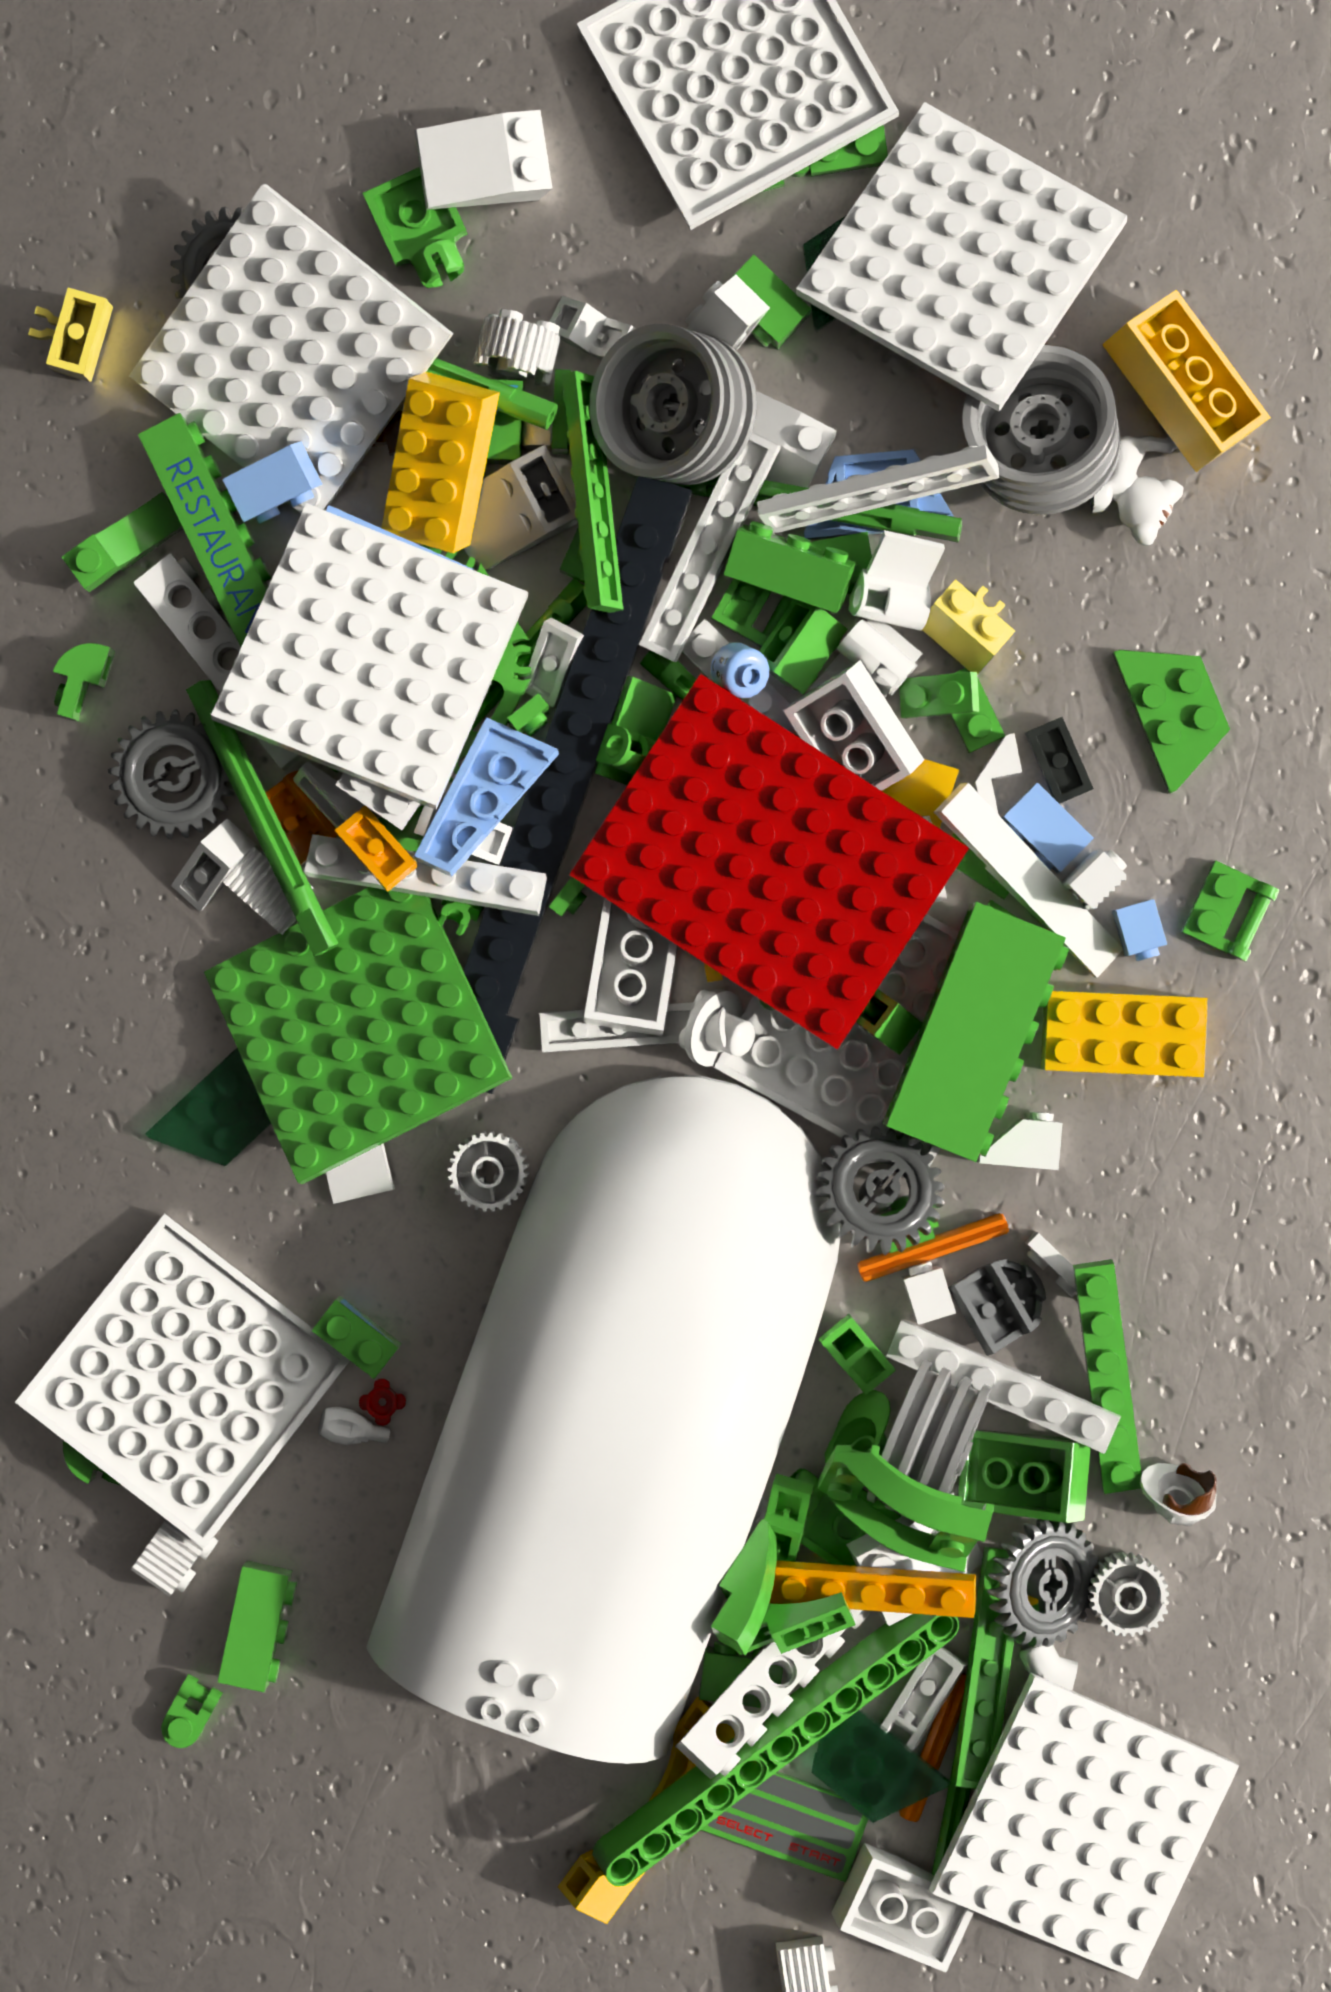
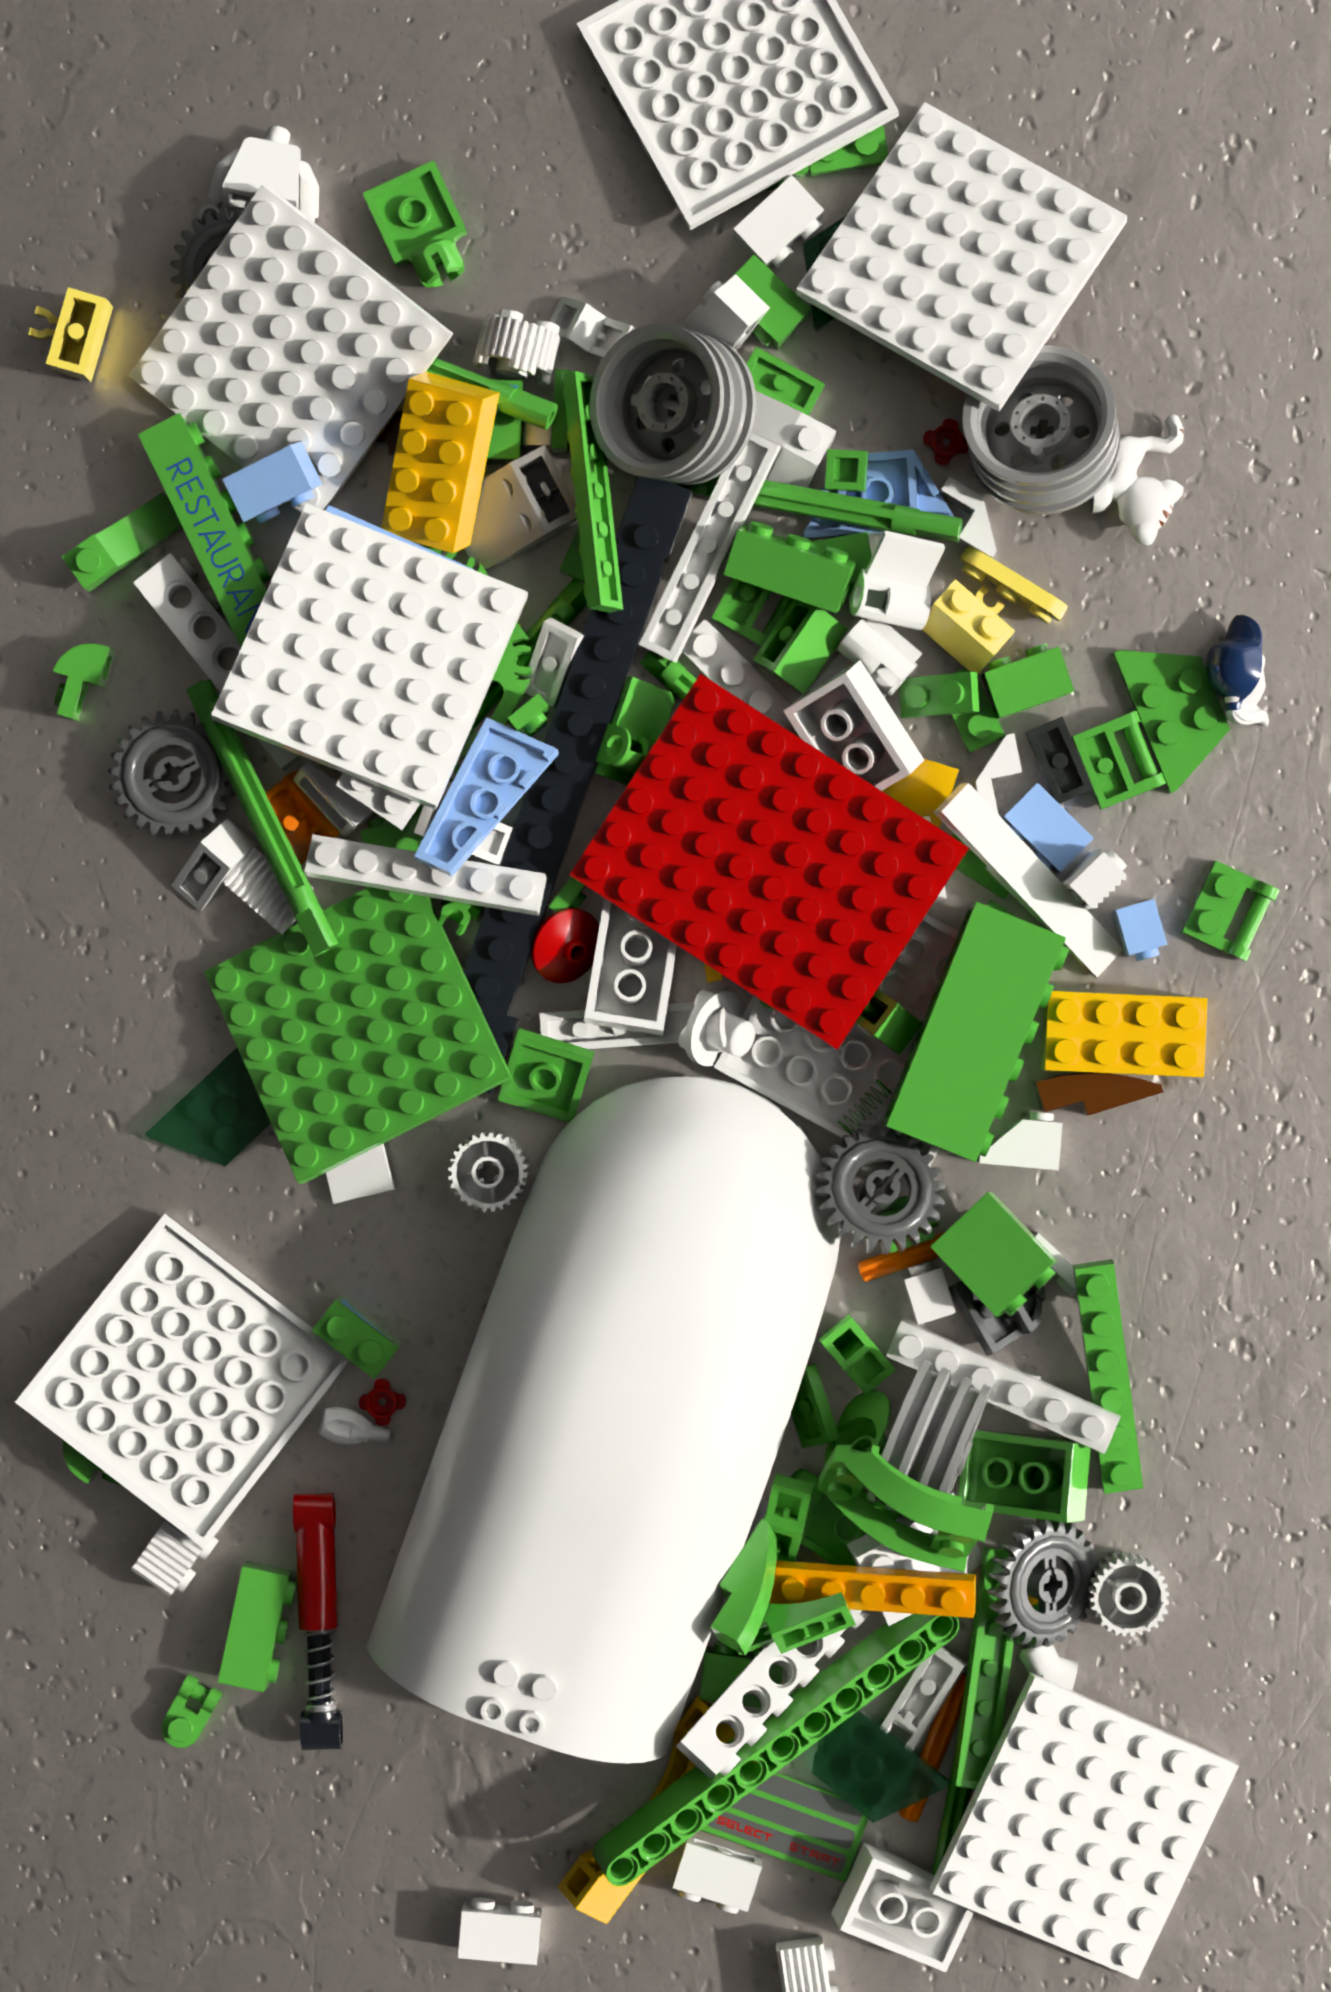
light orange plate [335,805,418,892] -> none
white slope [414,110,552,210] -> none
light blue head [711,643,769,698] -> none
white plate [757,445,999,534] -> none
yellow brick [1102,290,1271,472] -> none
white piece [1140,1463,1217,1526] -> none
none -> white torso [199,126,319,224]
none -> piece [293,1493,343,1750]
none -> white brick [458,1897,542,1965]
none -> bright green plate [498,1028,595,1122]
none -> red dish [531,908,599,983]
none -> white brick [672,1836,762,1914]
none -> white brick [733,175,824,268]
none -> bright green plate [747,346,825,416]
none -> bright green plate [791,1363,840,1448]
none -> bright green plate [825,449,868,493]
none -> bright green piece [837,1079,892,1136]
none -> red plate [923,418,968,466]
none -> bright green brick [930,1192,1058,1317]
none -> white slope [940,477,997,558]
none -> light yellow plate [959,545,1068,624]
none -> bright green brick [981,643,1075,719]
none -> reddish brown slope [1032,1073,1163,1116]
none -> bright green plate [1072,710,1166,810]
none -> dark blue hair [1206,615,1269,726]

